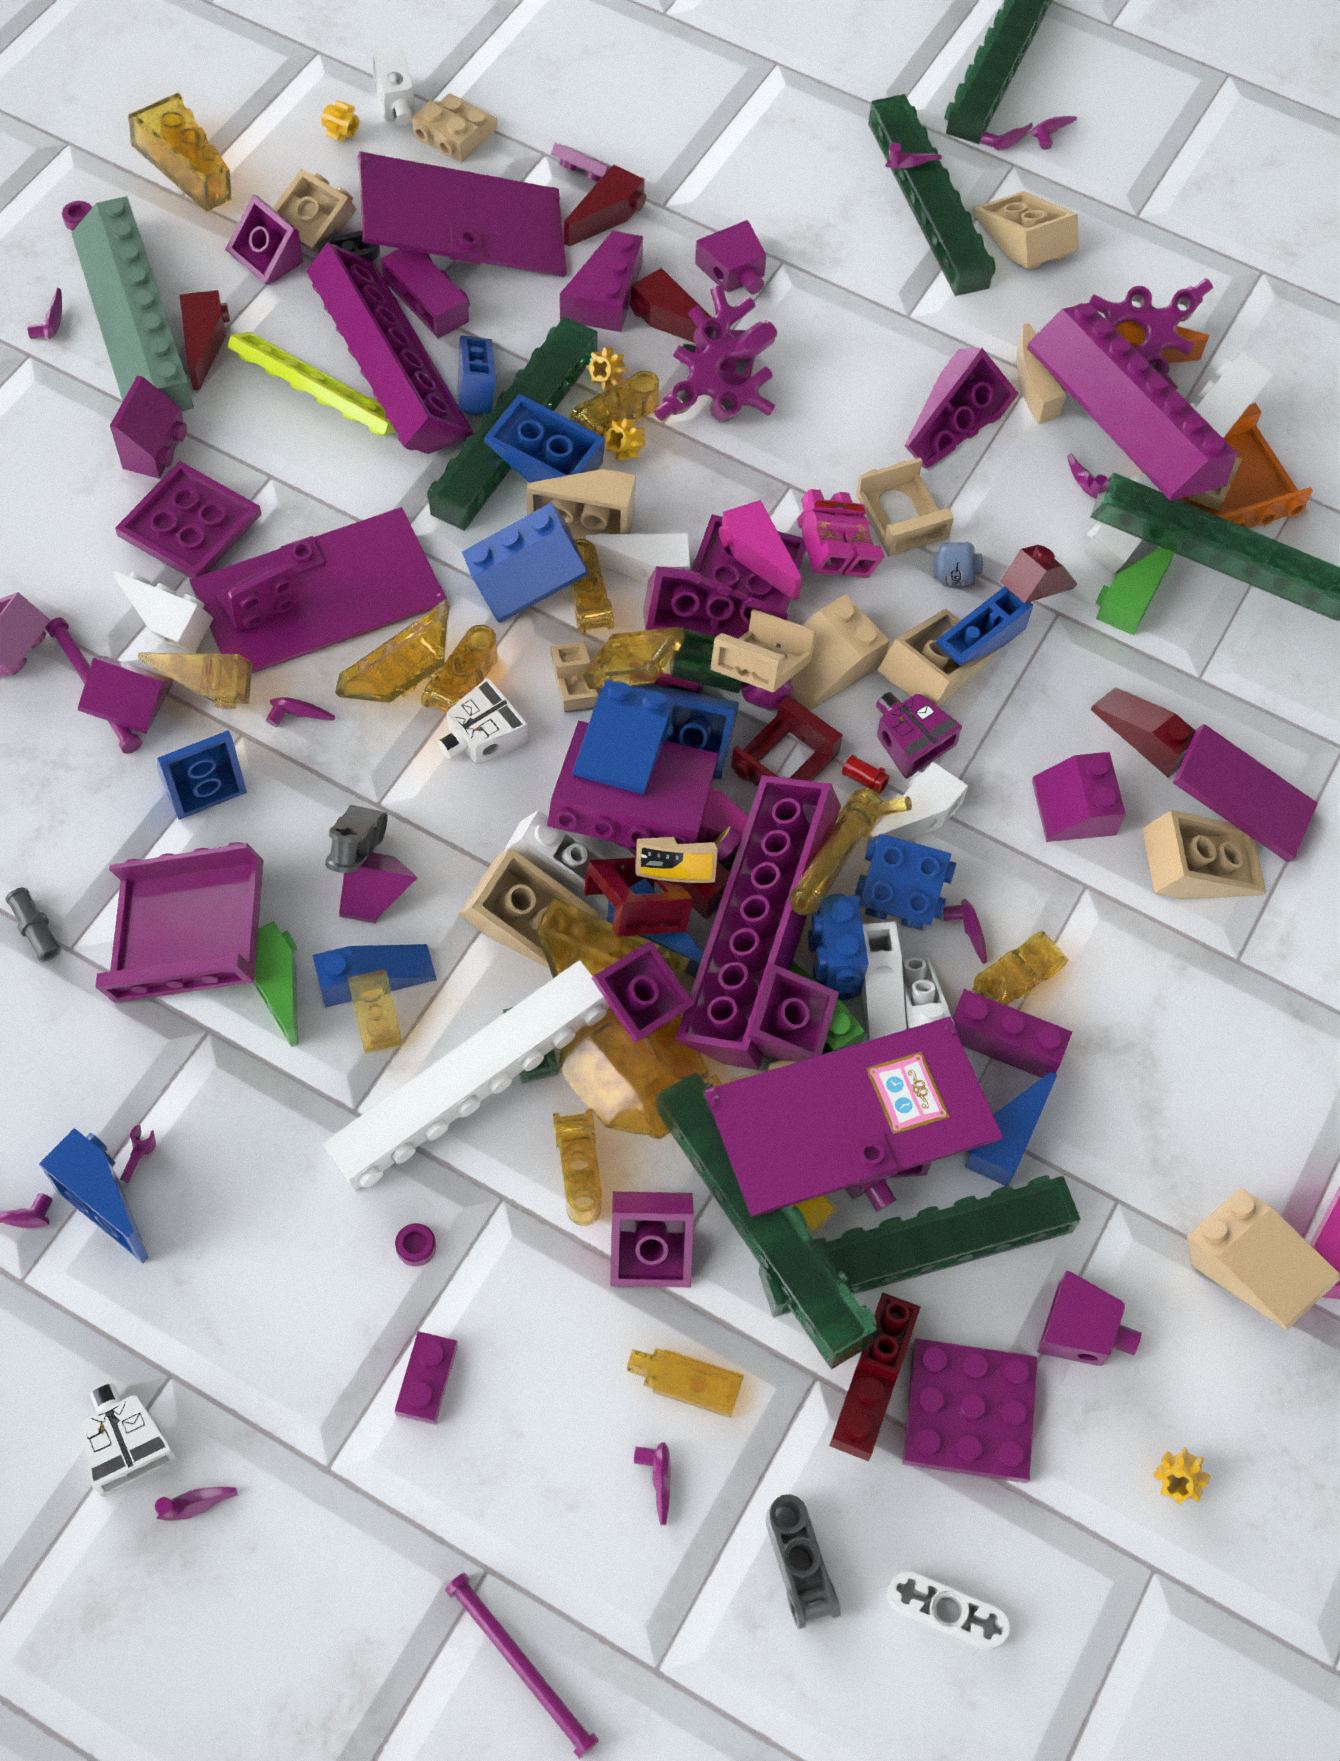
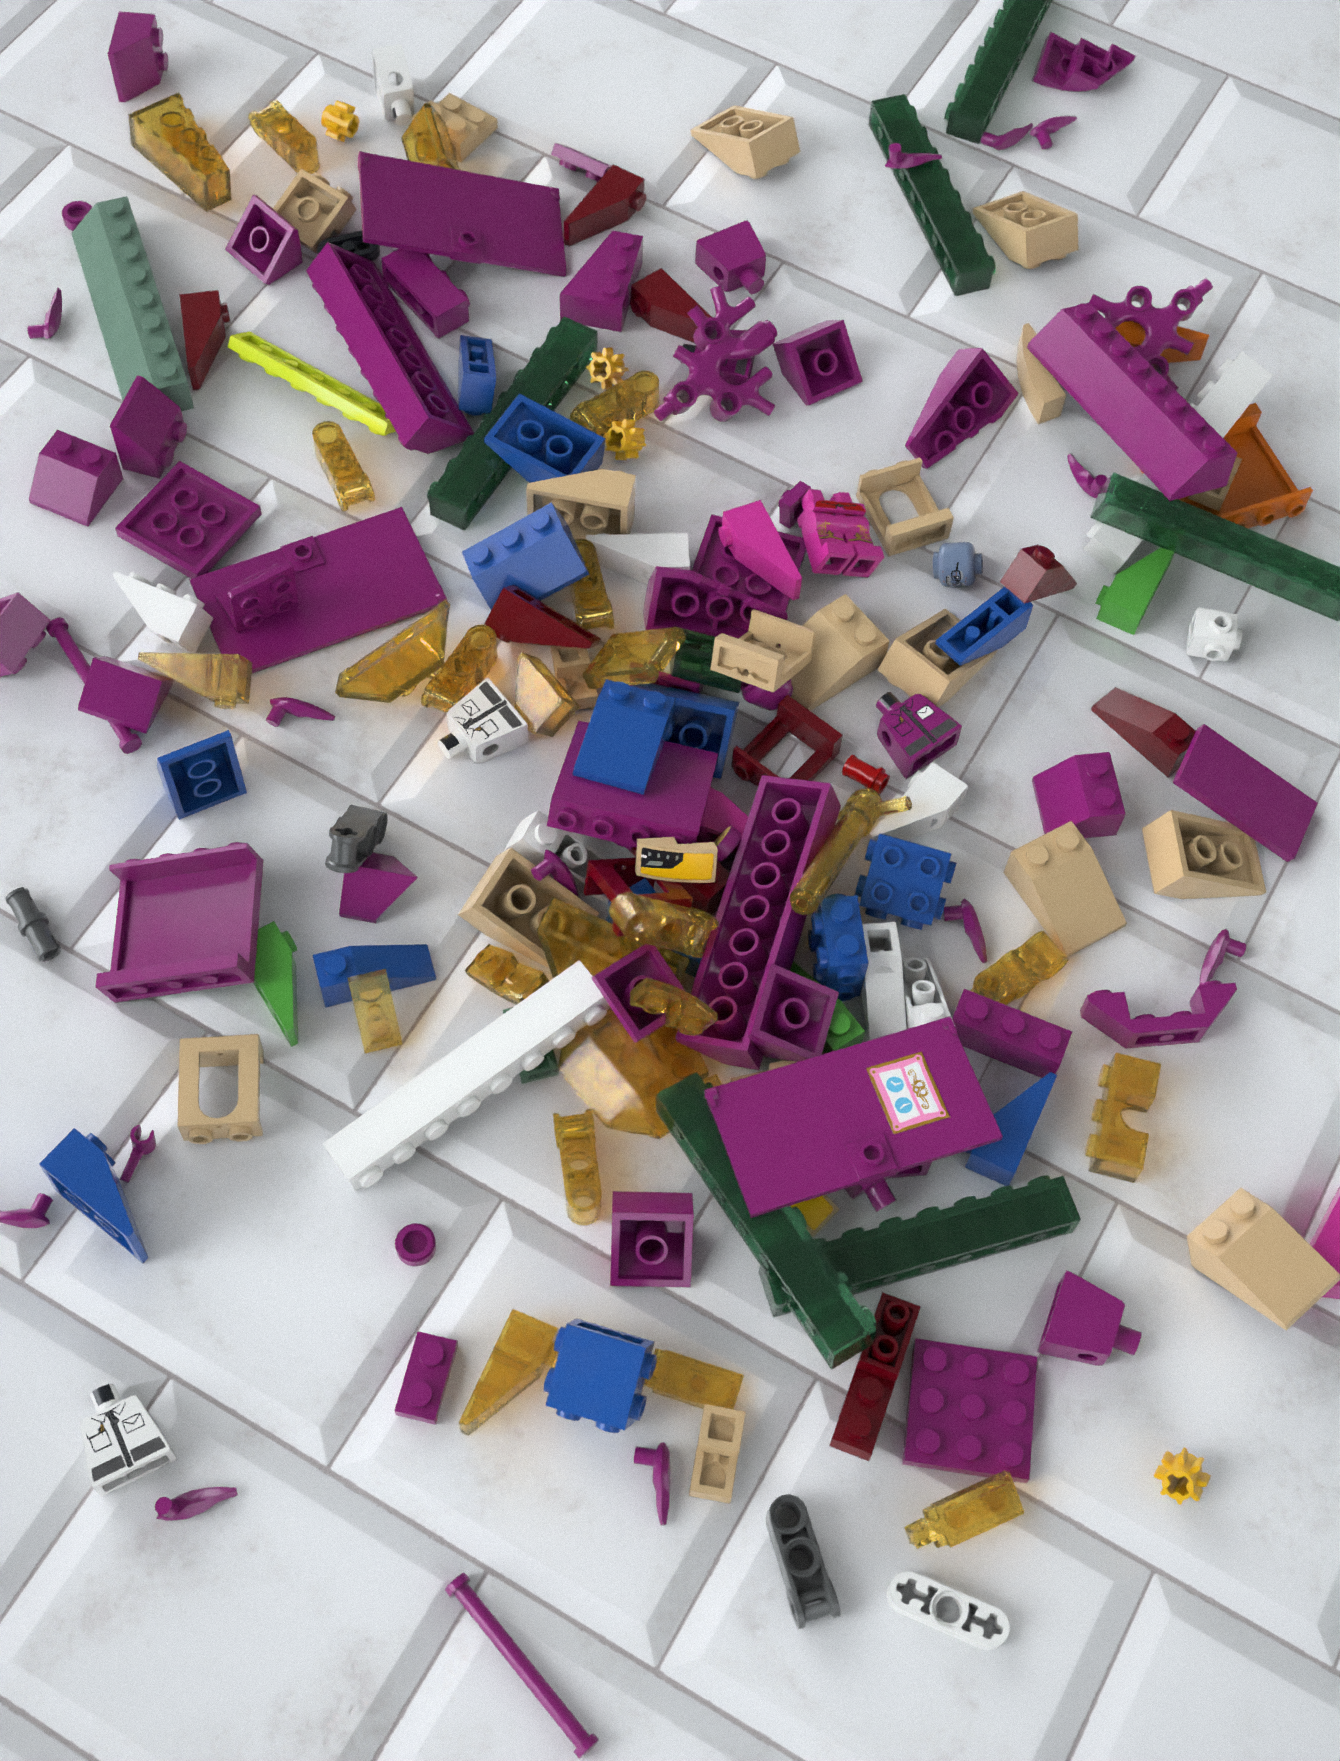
none -> magenta slope [28,429,124,527]
none -> magenta slope [107,11,168,102]
none -> tan panel [177,1034,264,1144]
none -> clear yellow piece [248,99,320,174]
none -> clear yellow piece [312,421,375,512]
none -> clear yellow slope [401,103,460,170]
none -> clear yellow slope [459,1308,559,1436]
none -> clear yellow slope [464,944,549,1005]
none -> dark red slope [484,585,601,649]
none -> clear yellow slope [514,652,580,737]
none -> magenta bar [531,849,580,898]
none -> blue brick [544,1318,657,1433]
none -> clear yellow piece [609,893,719,958]
none -> clear yellow slope [630,978,718,1035]
none -> tan slope [689,1404,746,1504]
none -> tan slope [690,105,800,179]
none -> magenta slope [772,320,863,405]
none -> magenta plate [778,481,811,529]
none -> clear yellow hinge [904,1470,1025,1549]
none -> tan slope [1003,821,1127,958]
none -> magenta slope [1032,32,1136,91]
none -> magenta slope [1080,980,1237,1049]
none -> clear yellow arch [1085,1053,1161,1183]
none -> white brick [1186,607,1242,662]
none -> magenta bar [1199,929,1246,986]

